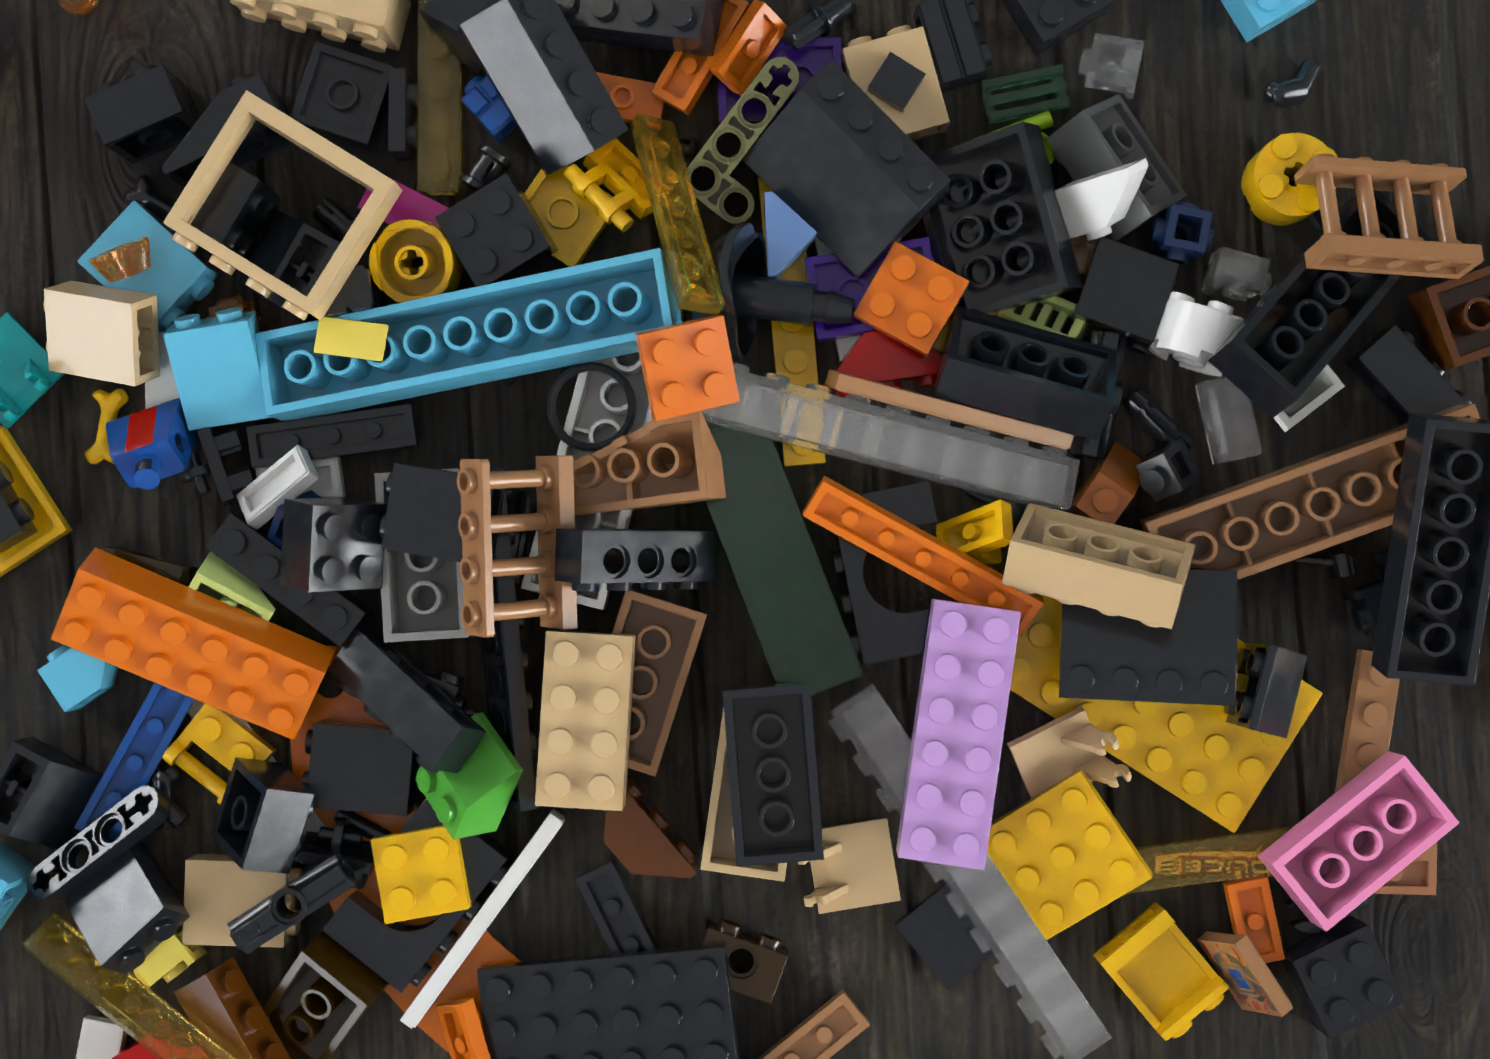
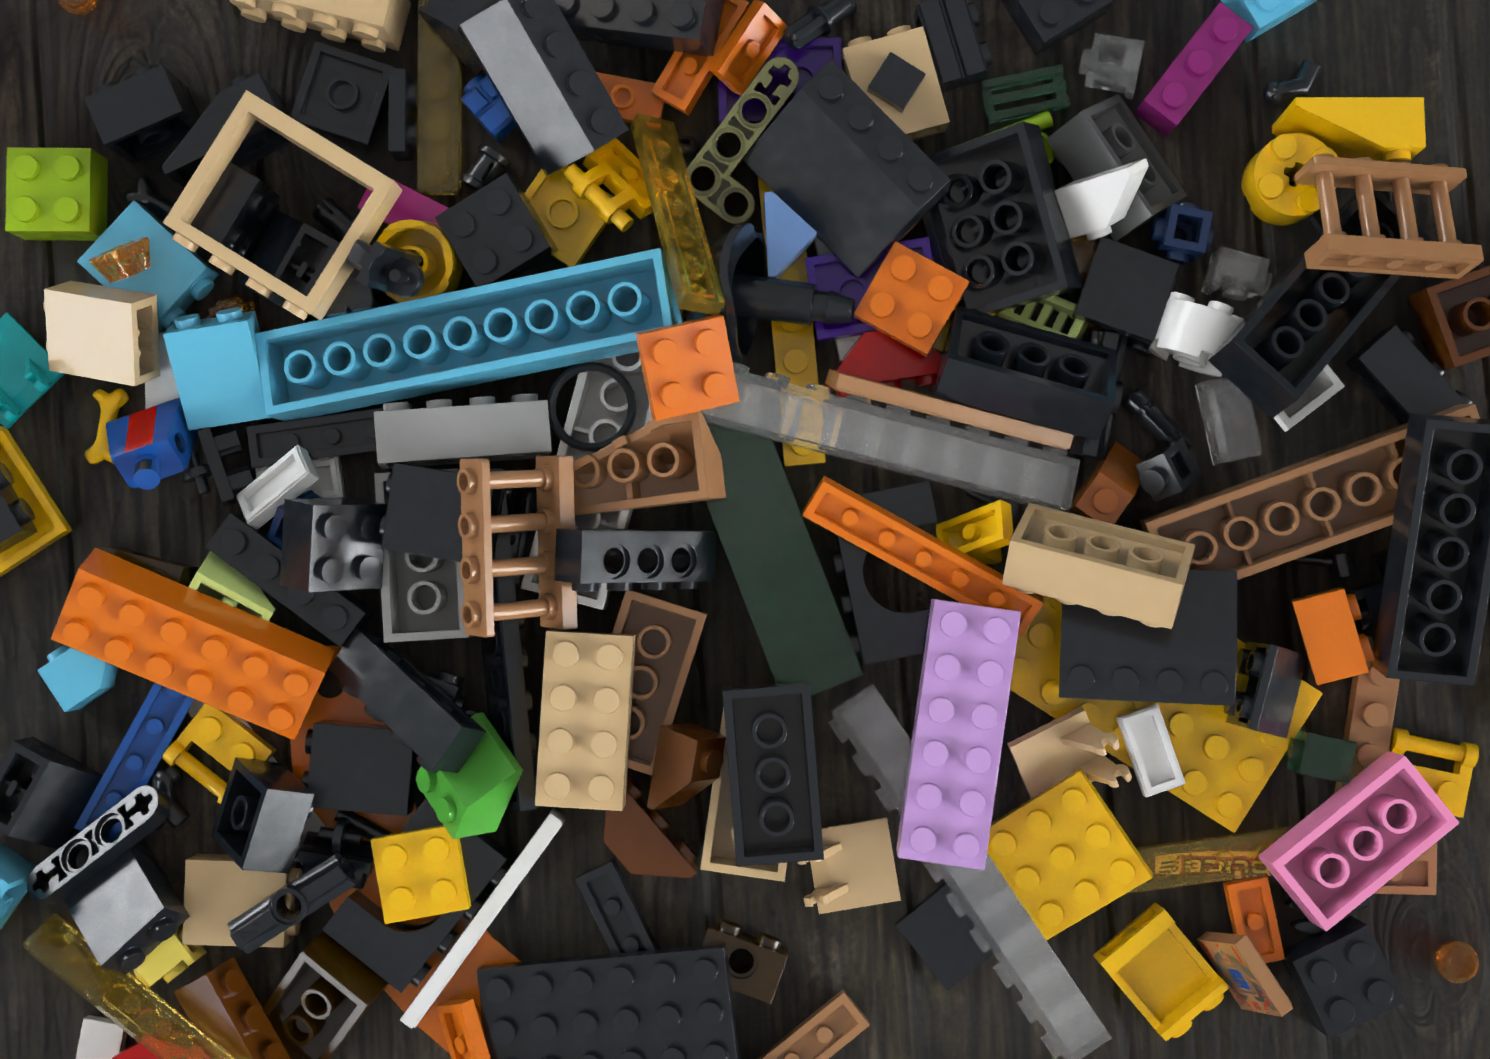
light yellow sticker [314,317,389,361] -> none
none -> lime brick [5,147,108,241]
none -> black hips [346,239,424,297]
none -> light grey brick [374,394,552,470]
none -> reddish brown slope [647,722,726,810]
none -> white tile [1116,703,1186,797]
none -> magenta brick [1133,2,1253,138]
none -> yellow slope [1272,97,1426,162]
none -> clear green brick [1284,730,1357,784]
none -> orange brick [1291,587,1374,685]
none -> yellow plate [1389,727,1479,818]
none -> clear orange plate [1435,940,1479,983]

